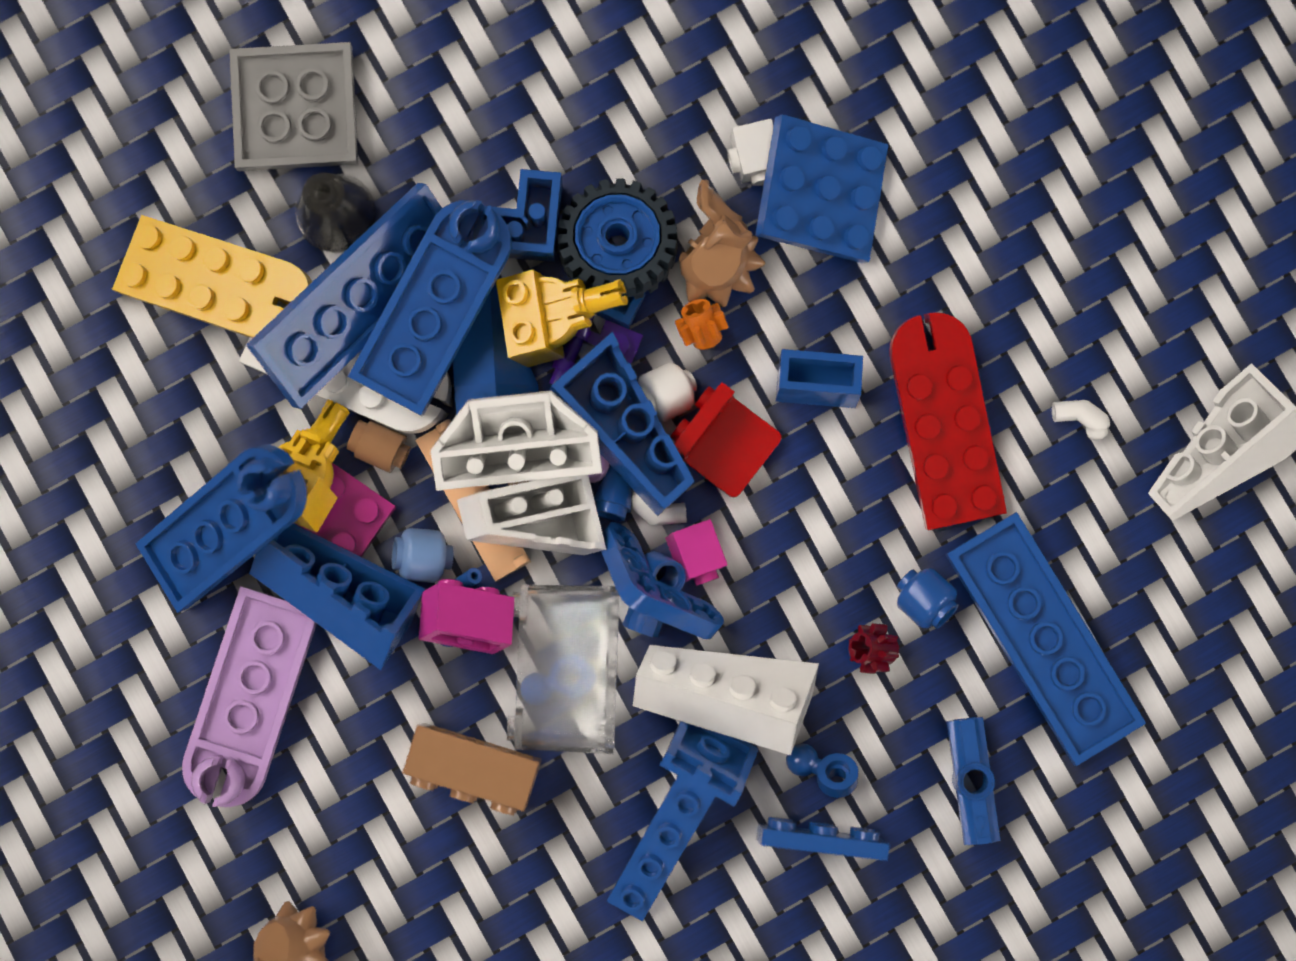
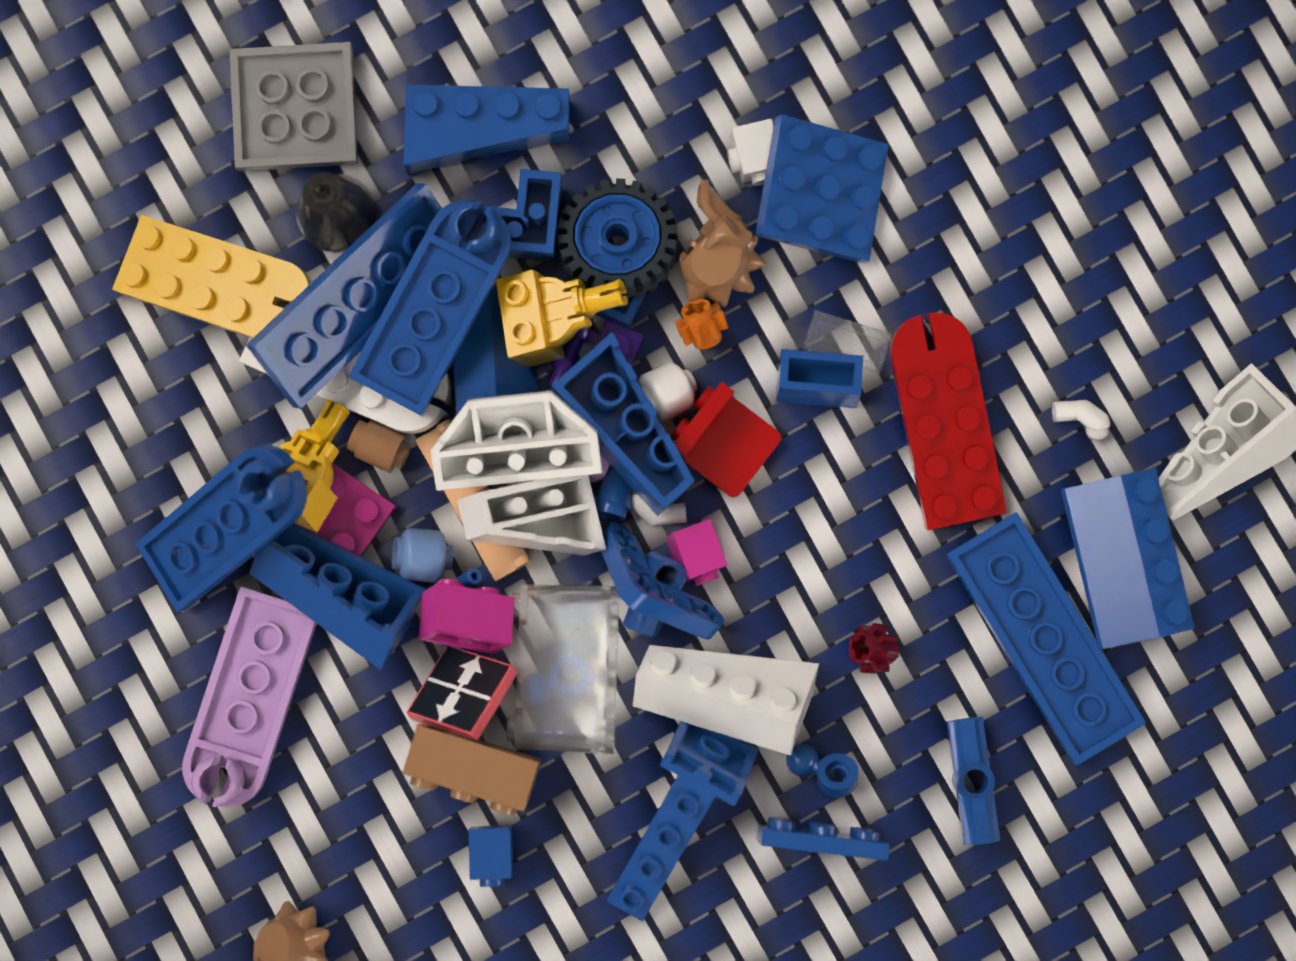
blue head [897,568,959,629] -> none
none -> blue wedge [403,85,570,176]
none -> black tile [406,647,518,742]
none -> blue brick [468,825,514,887]
none -> clear tile [802,310,892,374]
none -> slope [1061,468,1195,650]

